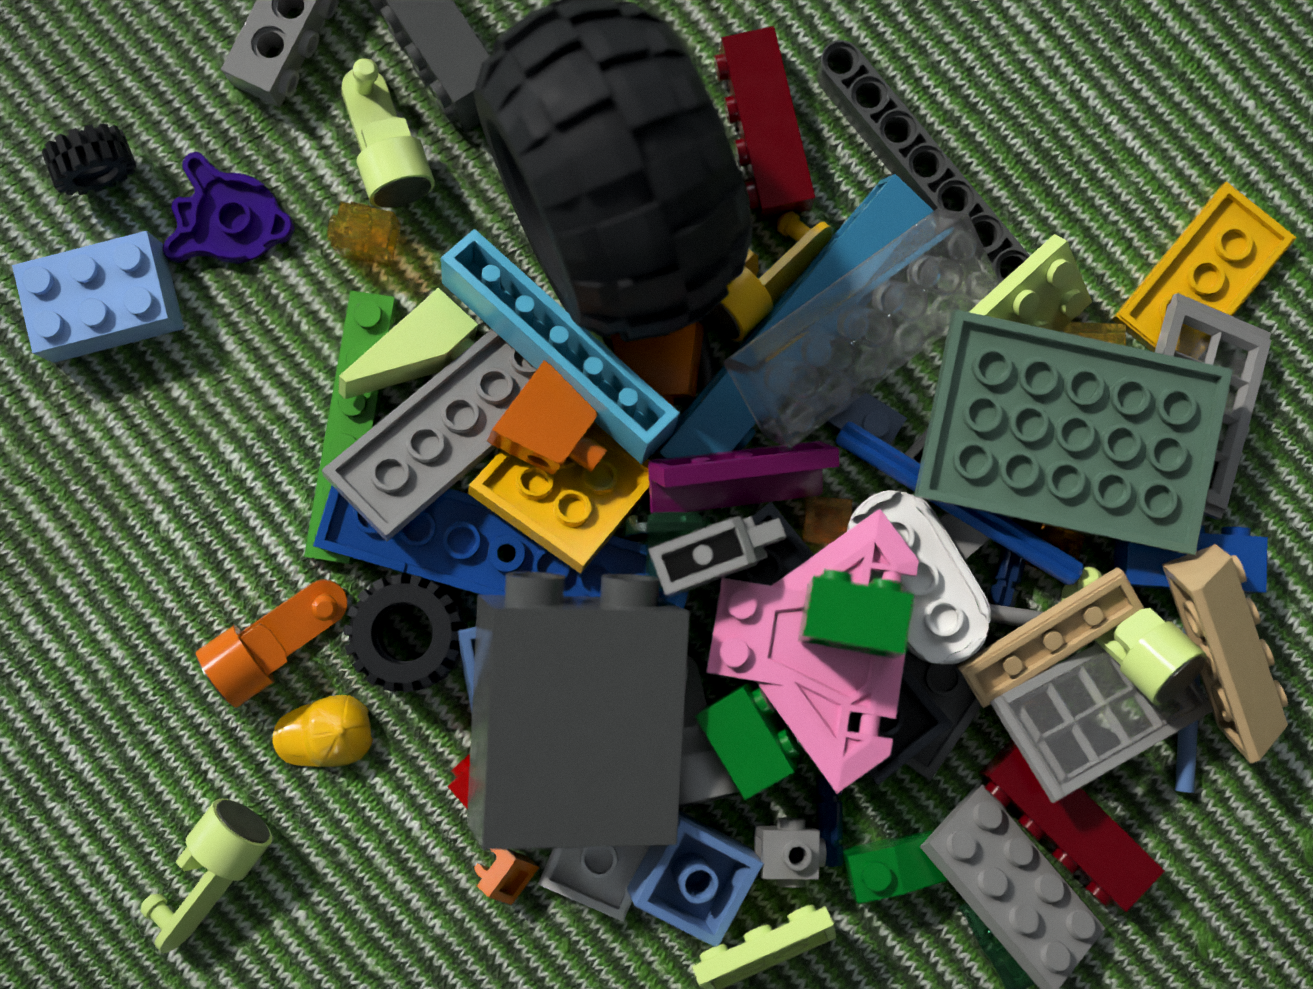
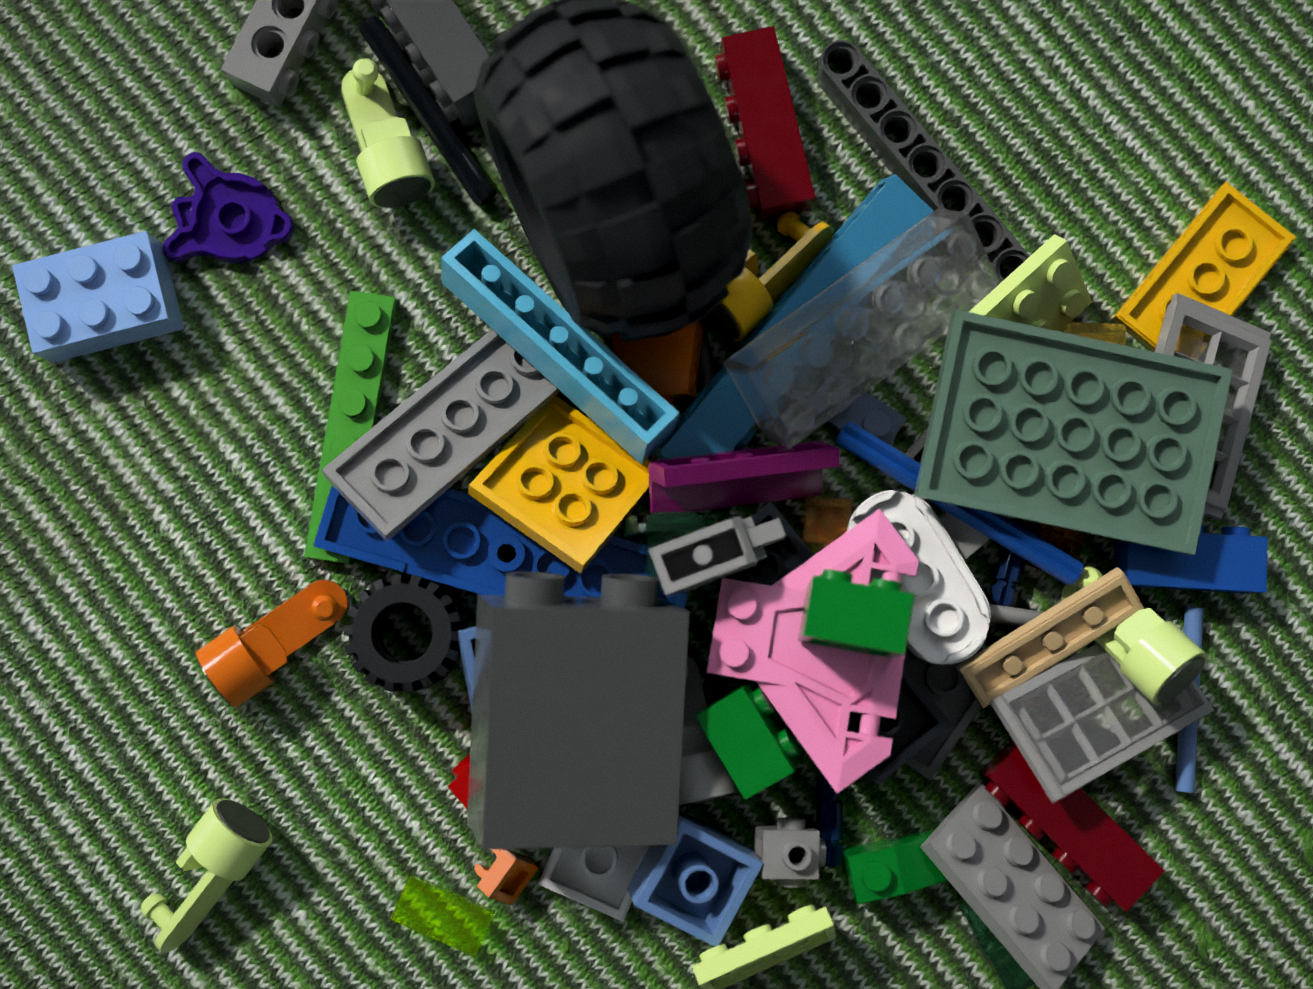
black tyre [42,124,136,195] -> none
yellow piece [272,695,373,767] -> none
clear yellow brick [327,202,401,267] -> none
yellowish green slope [339,288,478,399] -> none
orange torso [487,360,607,475] -> none
tan slope [1162,544,1288,764] -> none
none -> black axle [359,16,496,206]
none -> clear neon green tile [390,874,496,957]

